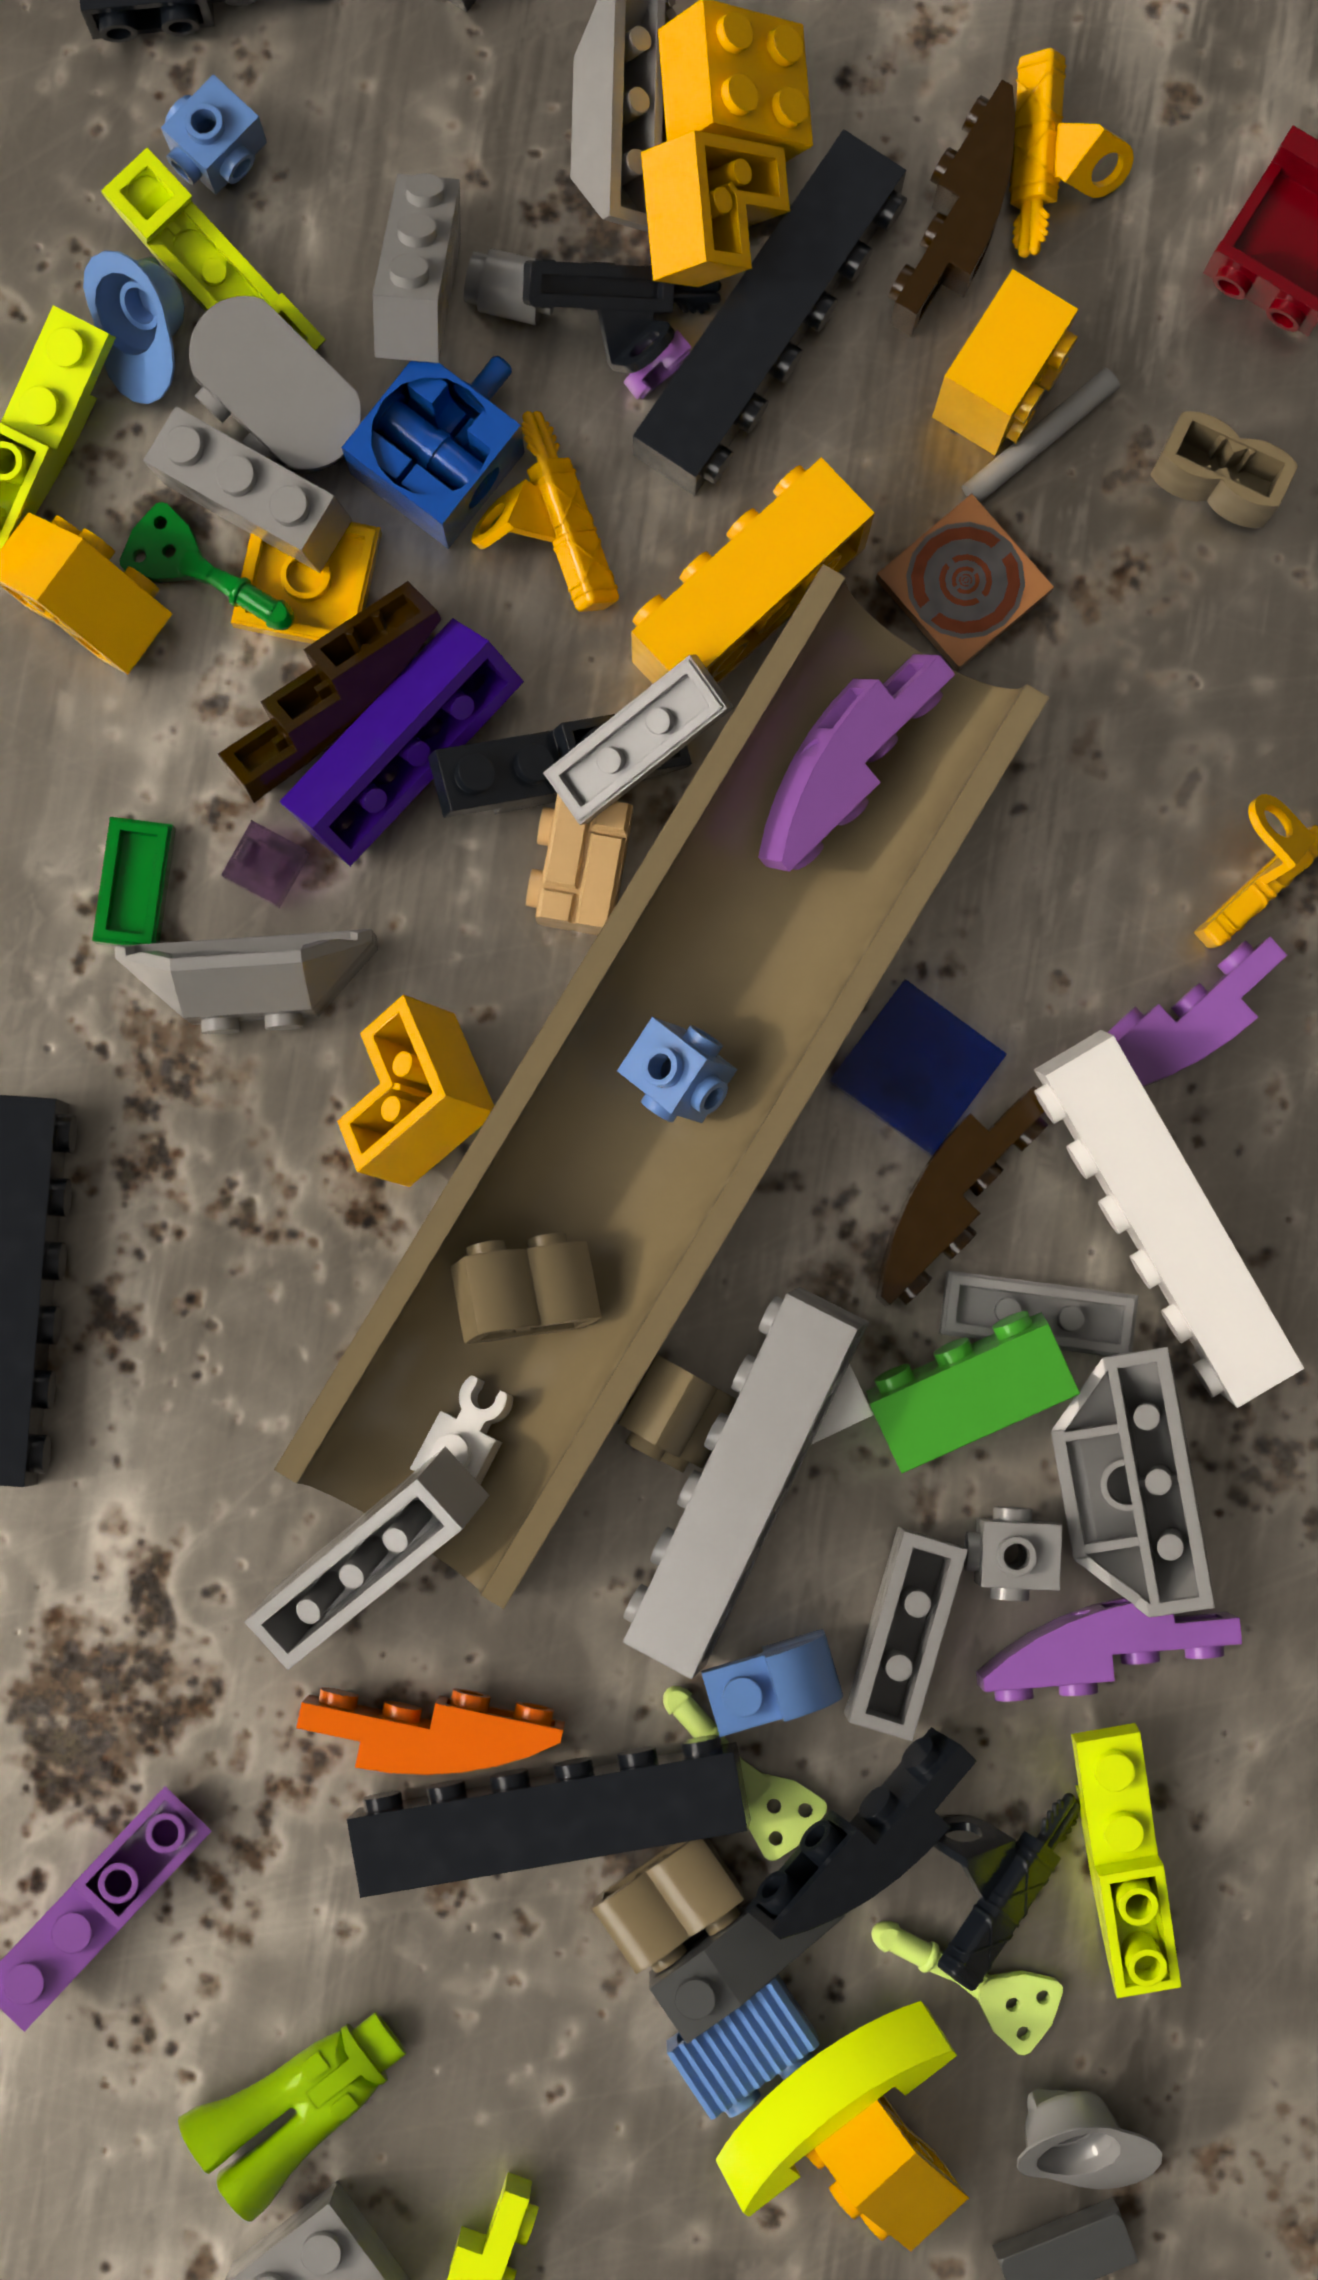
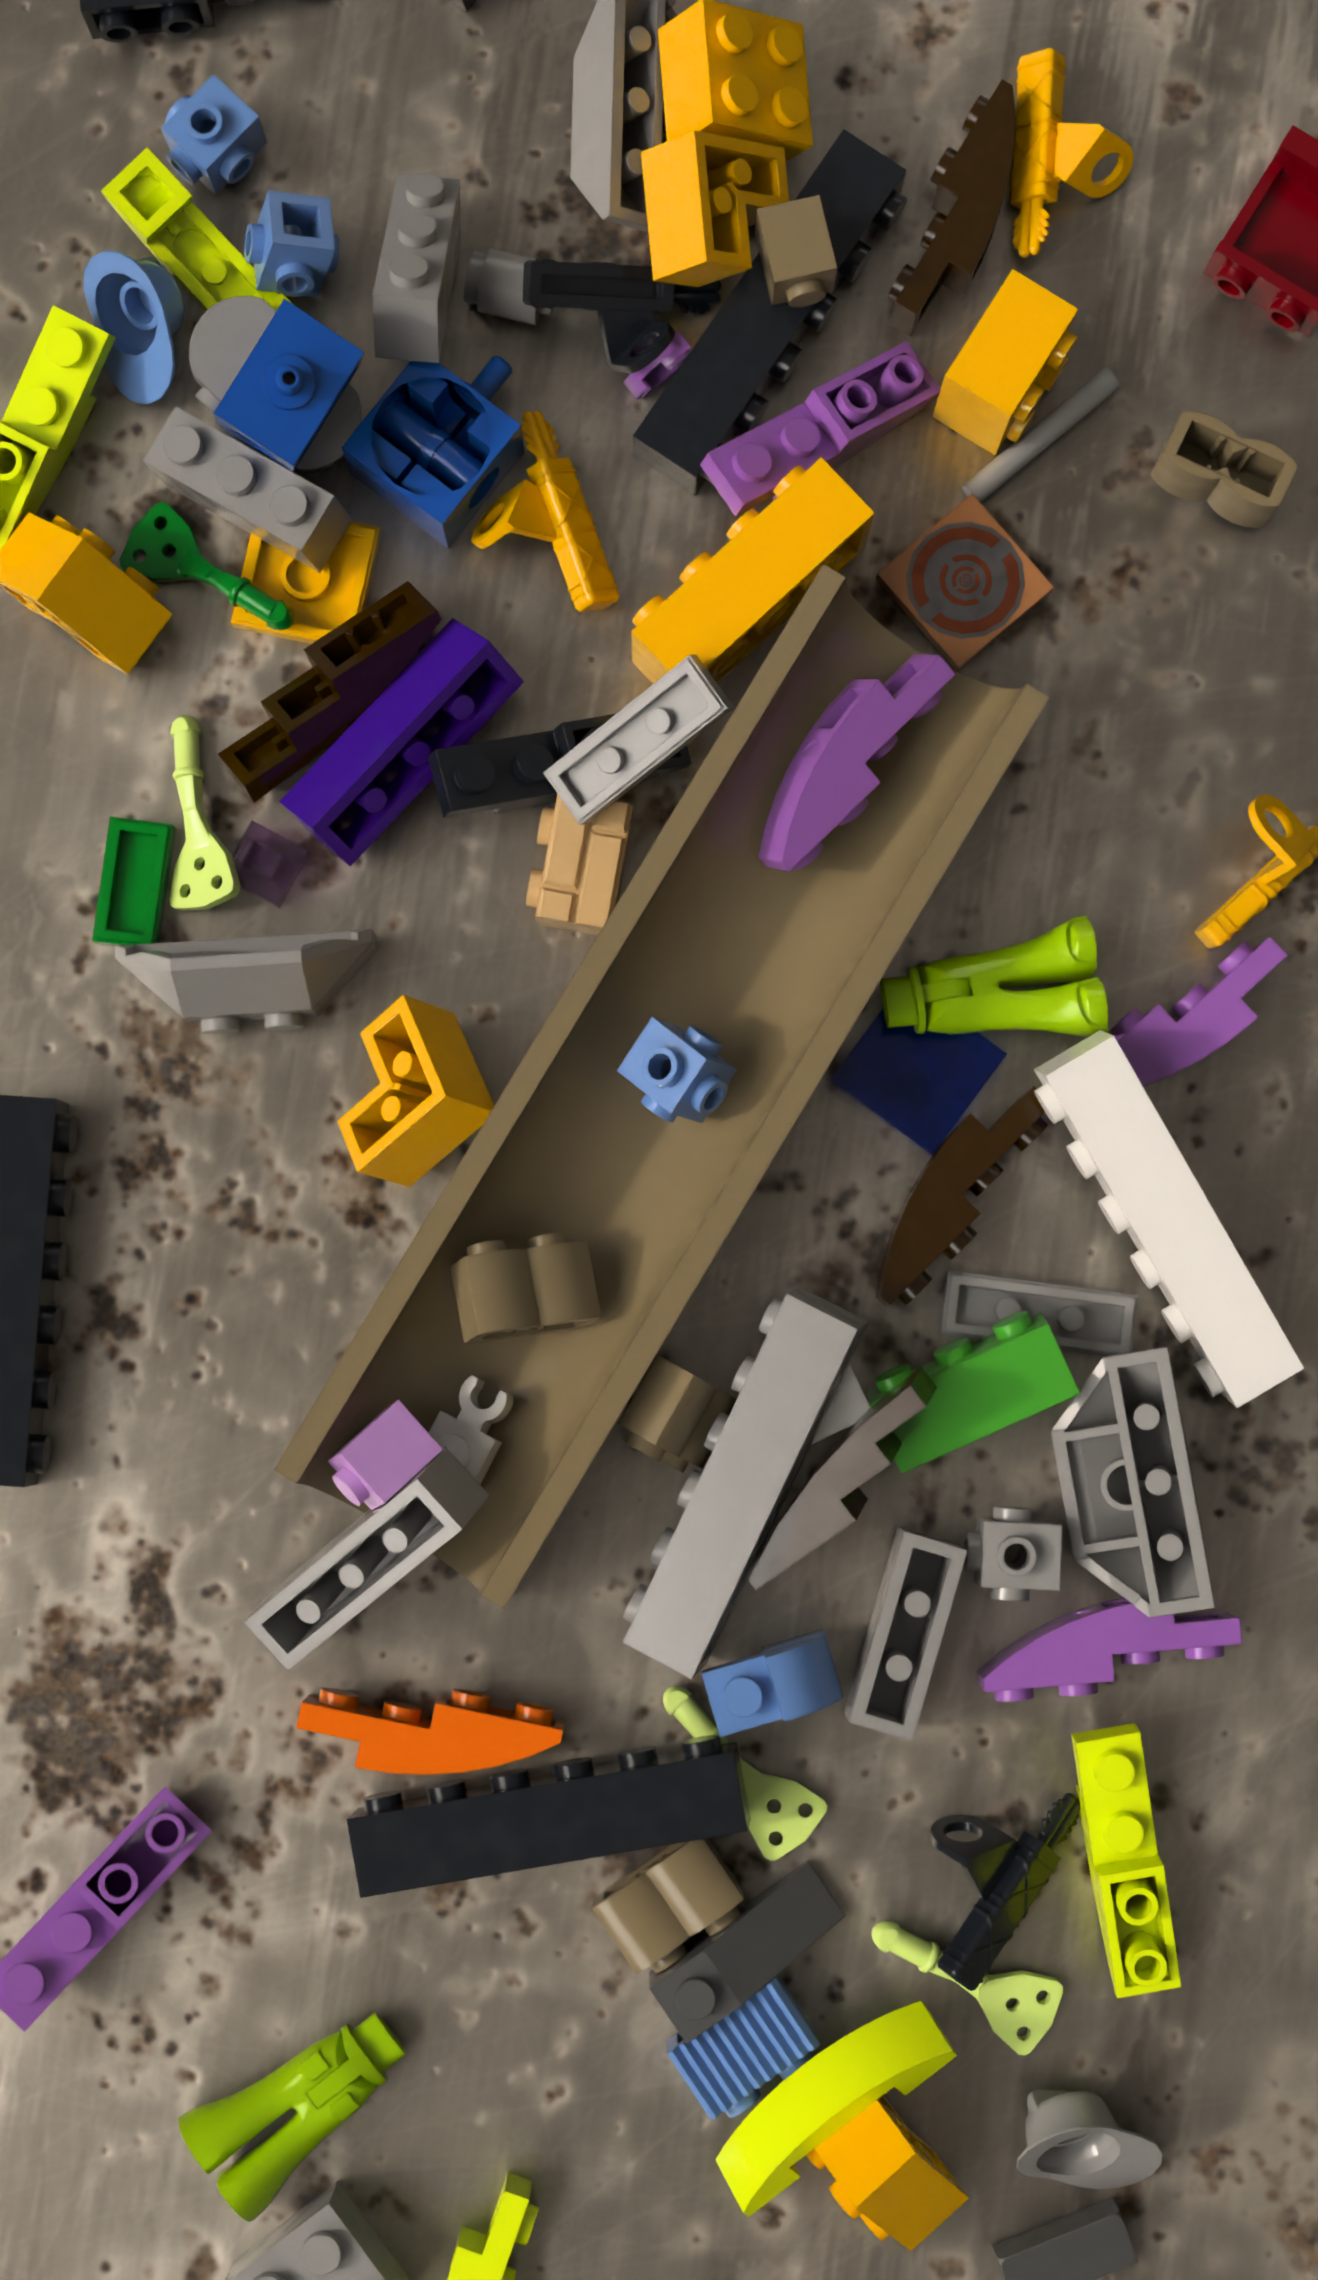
black slope [745,1727,977,1940] -> none
none -> yellowish green piece [169,715,241,911]
none -> blue piece [213,299,364,473]
none -> medium blue brick [244,190,339,297]
none -> lavender brick [328,1399,443,1510]
none -> medium lavender slope [700,341,940,517]
none -> slope [748,1367,937,1590]
none -> dark tan brick [754,195,837,307]
none -> lime piece [880,915,1108,1037]

